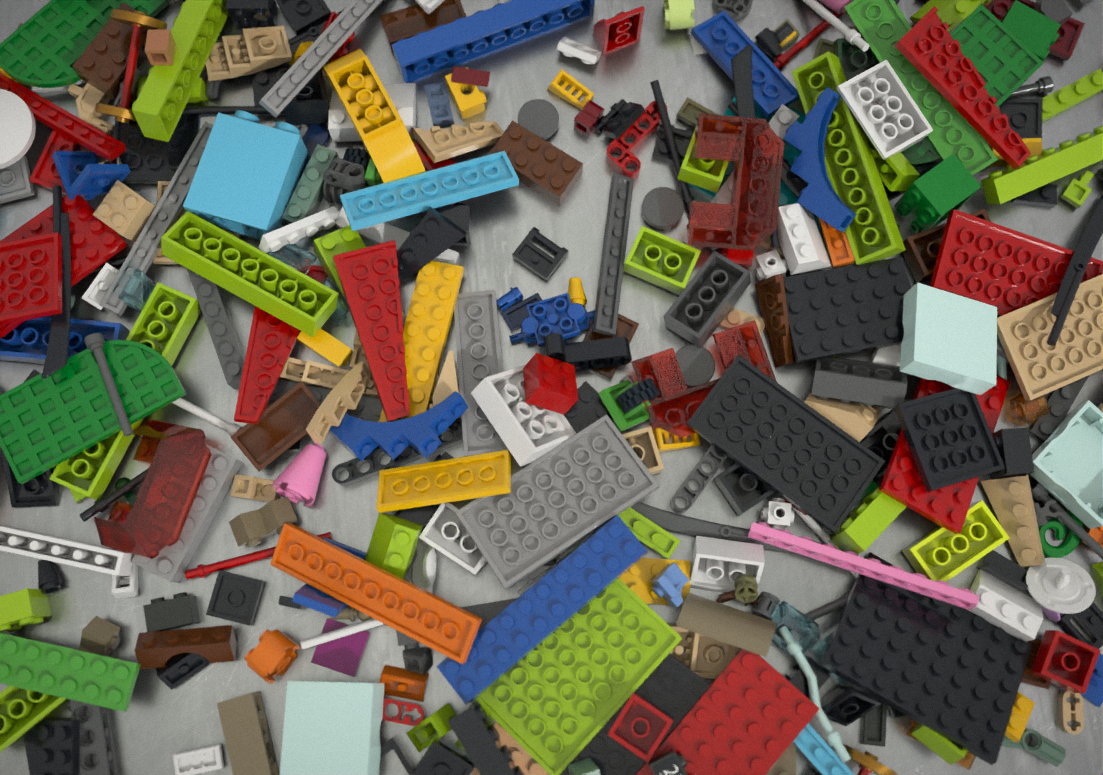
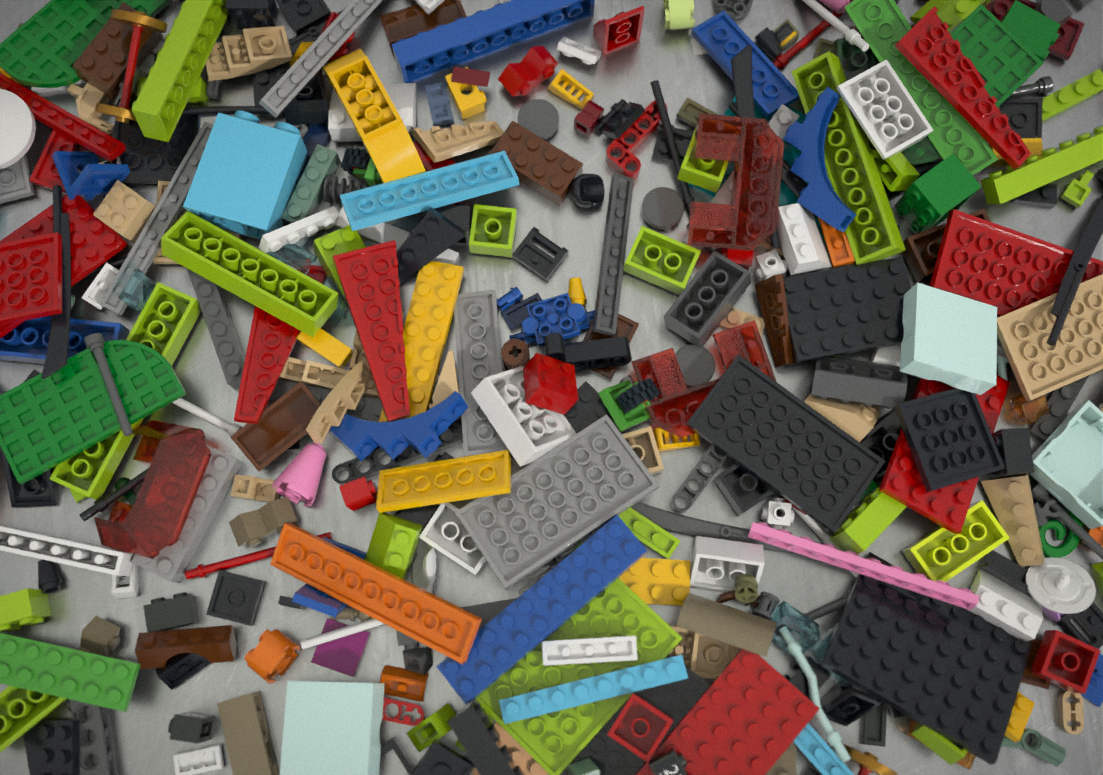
nougat brick [145,29,176,65] -> none
dark grey piece [323,157,366,192] -> none
medium blue brick [649,562,689,608] -> none
none -> pearl dark grey brick [168,712,215,744]
none -> red brick [339,476,378,511]
none -> lime brick [469,204,517,257]
none -> red brick [498,46,559,97]
none -> medium azure plate [499,655,688,724]
none -> reddish brown piece [501,339,530,371]
none -> white plate [542,636,638,665]
none -> black hair [571,173,605,207]

